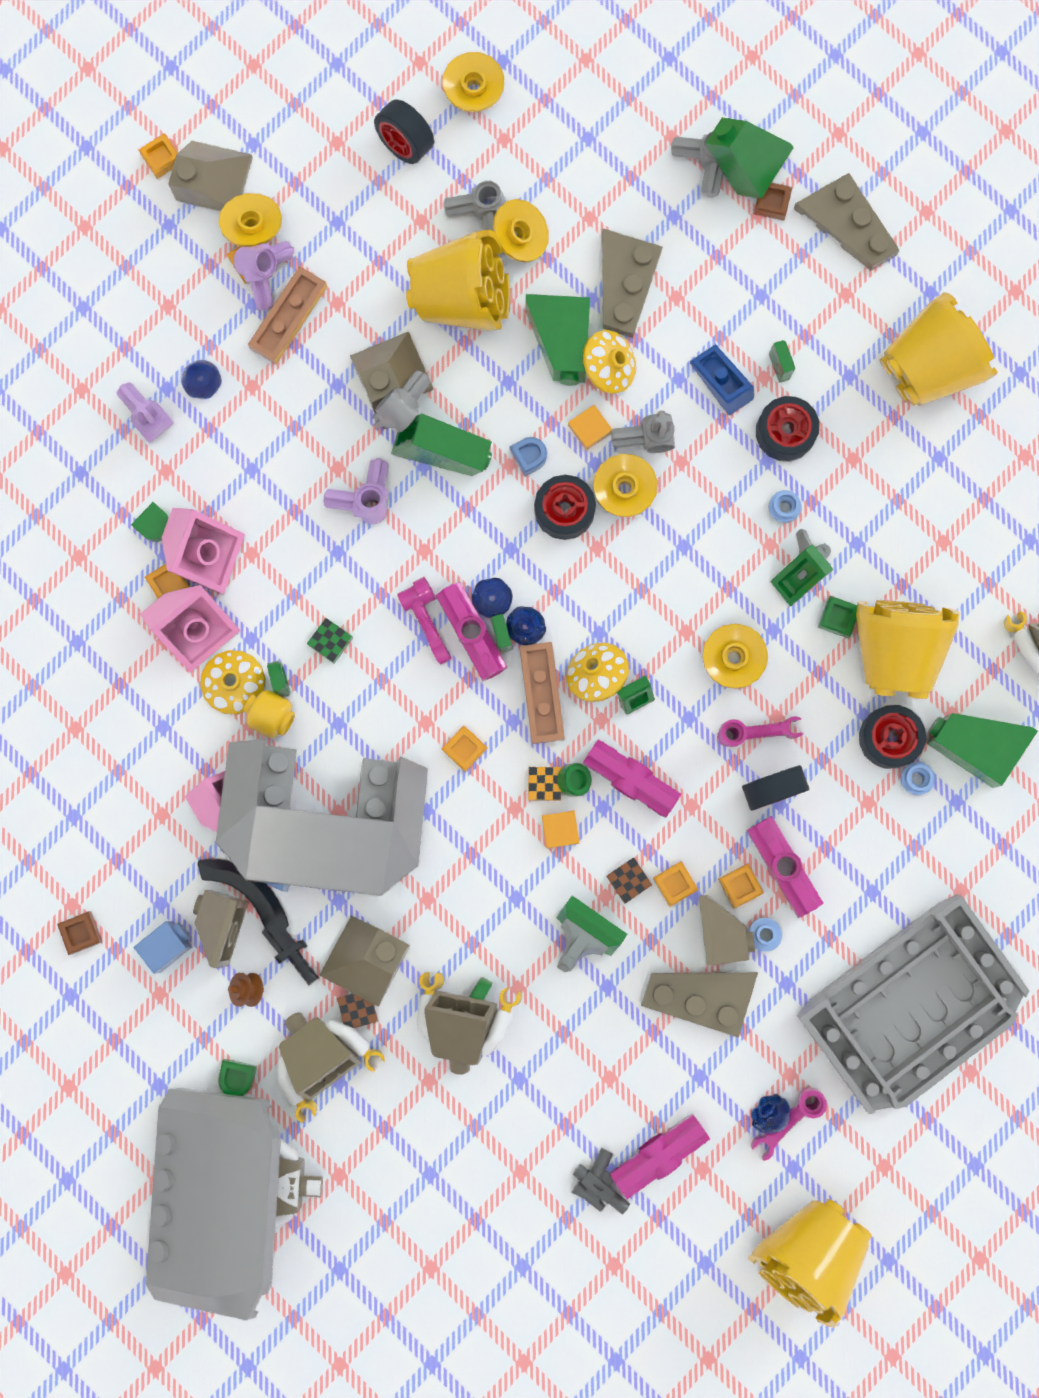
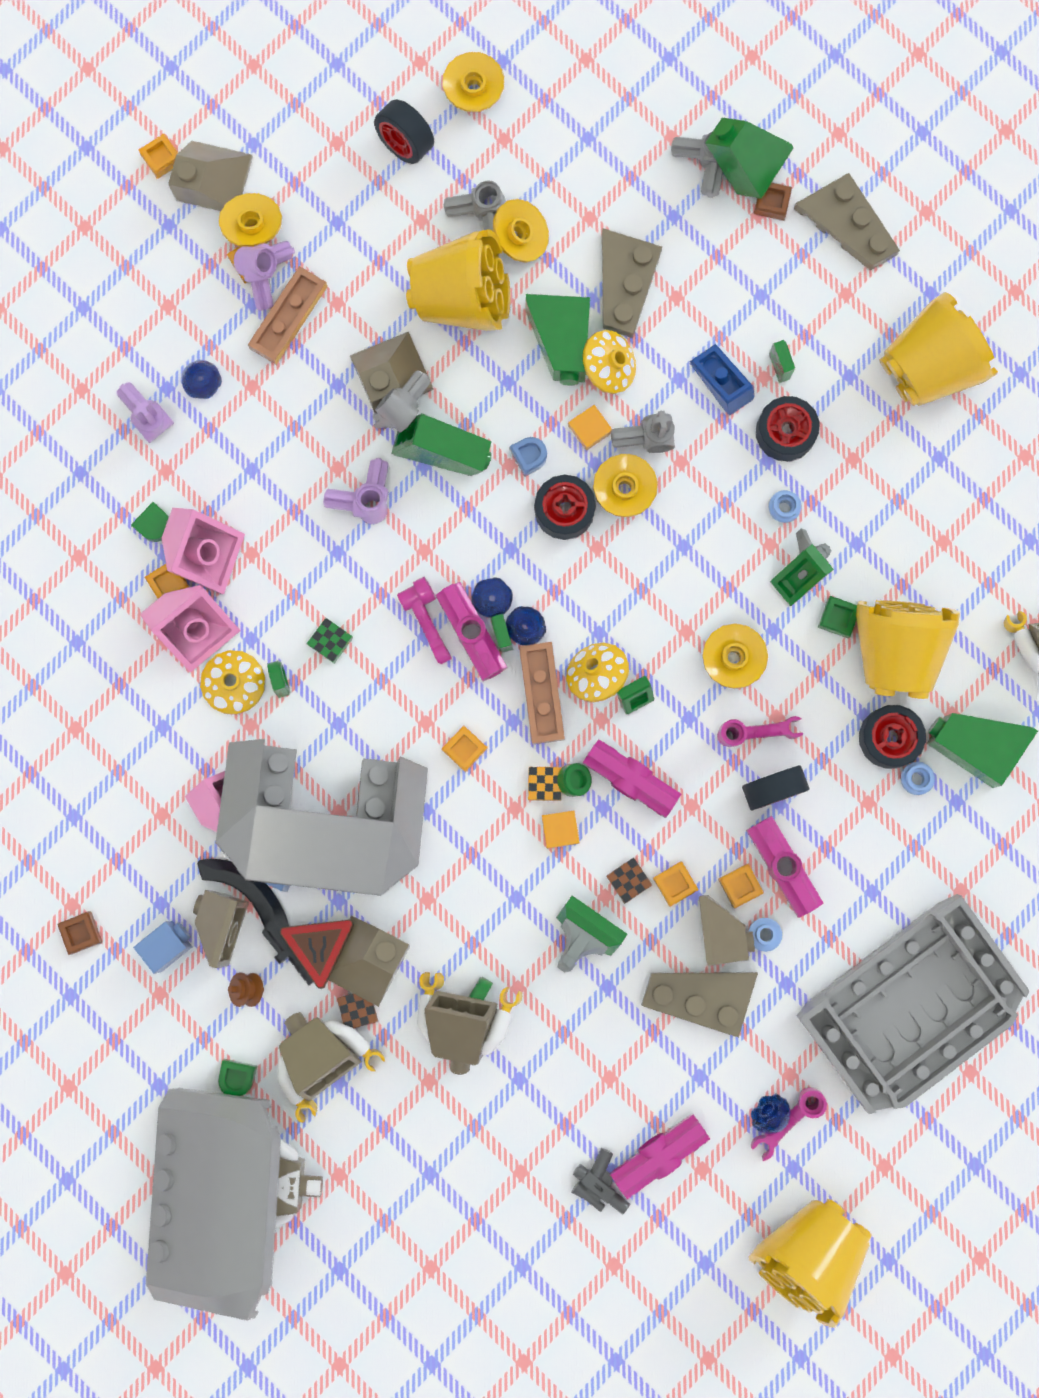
yellow head [243,690,296,739] -> none
none -> piece [280,919,354,989]

